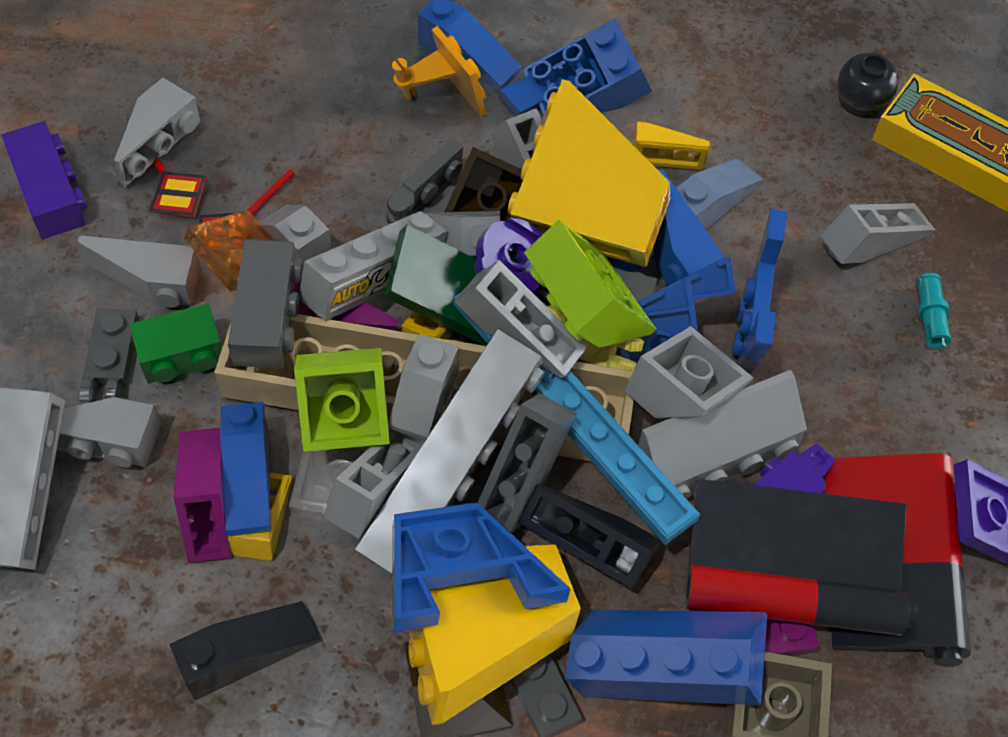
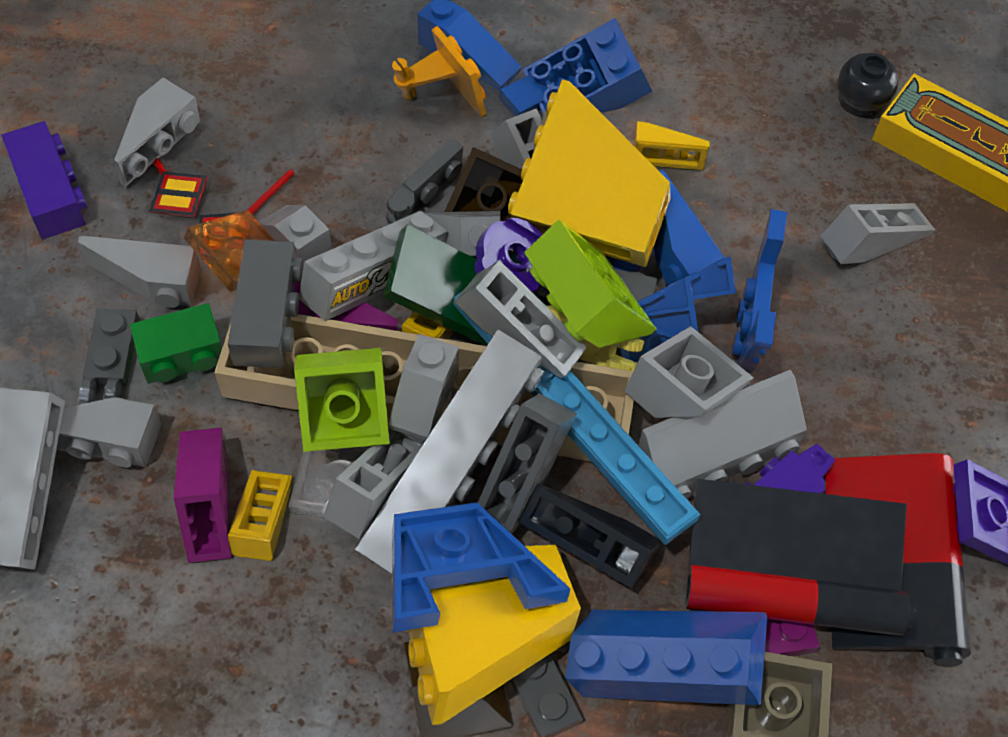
black slope [169,601,320,701] -> none
blue slope [220,402,271,536] -> none
sand blue slope [676,158,764,230] -> none
teal pin [915,273,952,349] -> none

